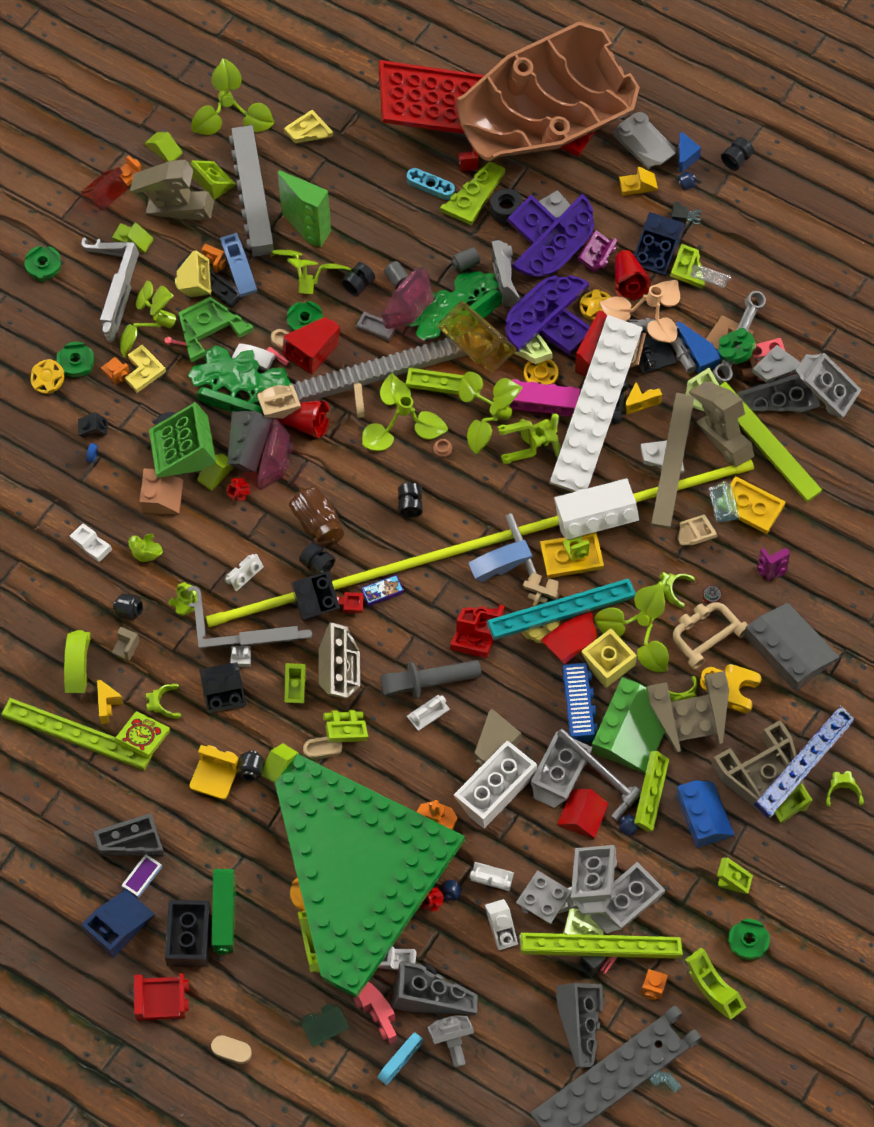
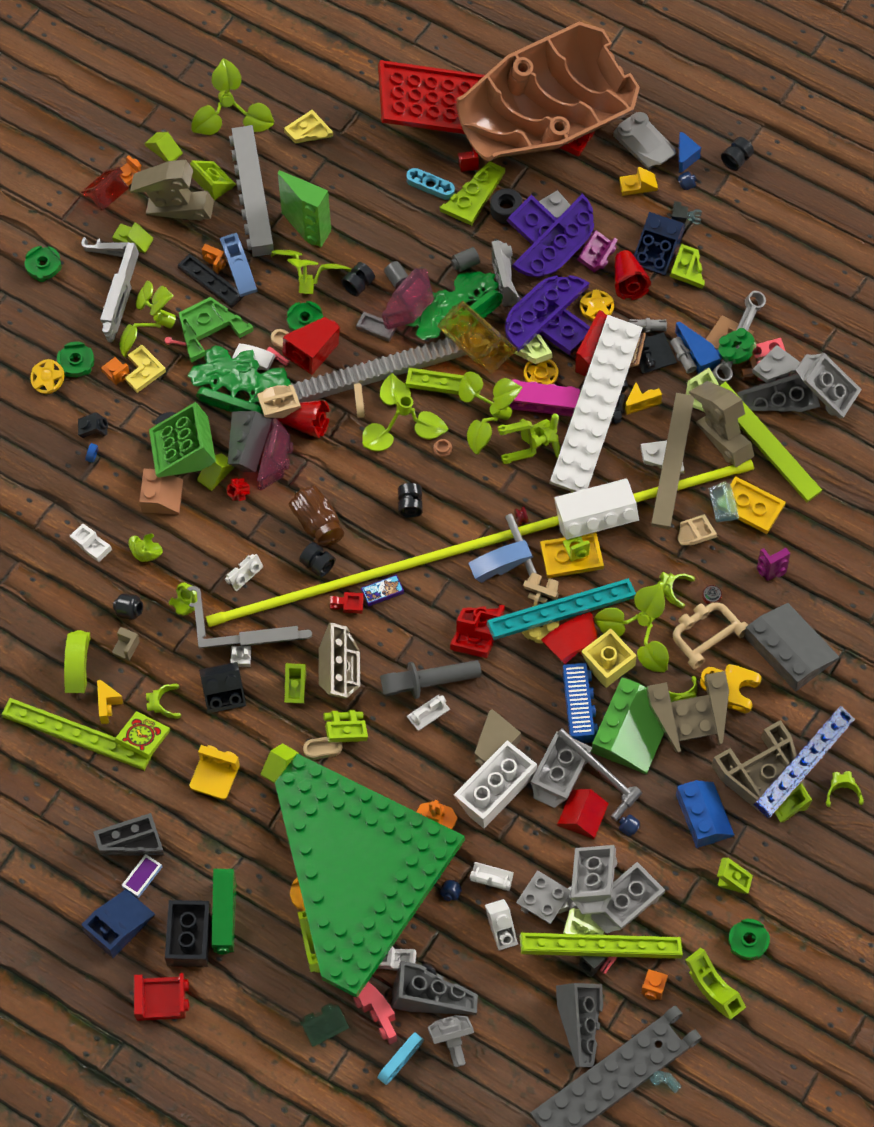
light yellow slope [175,251,211,297] -> none
tan tile [211,1035,252,1064] -> none
black head [237,750,264,781] -> none
black slope [290,571,340,620] -> none
red gear [421,887,444,912] -> none
light nougat plant [600,280,680,343] -> none
lime plate [634,751,669,832] -> none
clear slope [691,265,731,288] -> none
none -> dark red bush [514,507,528,525]

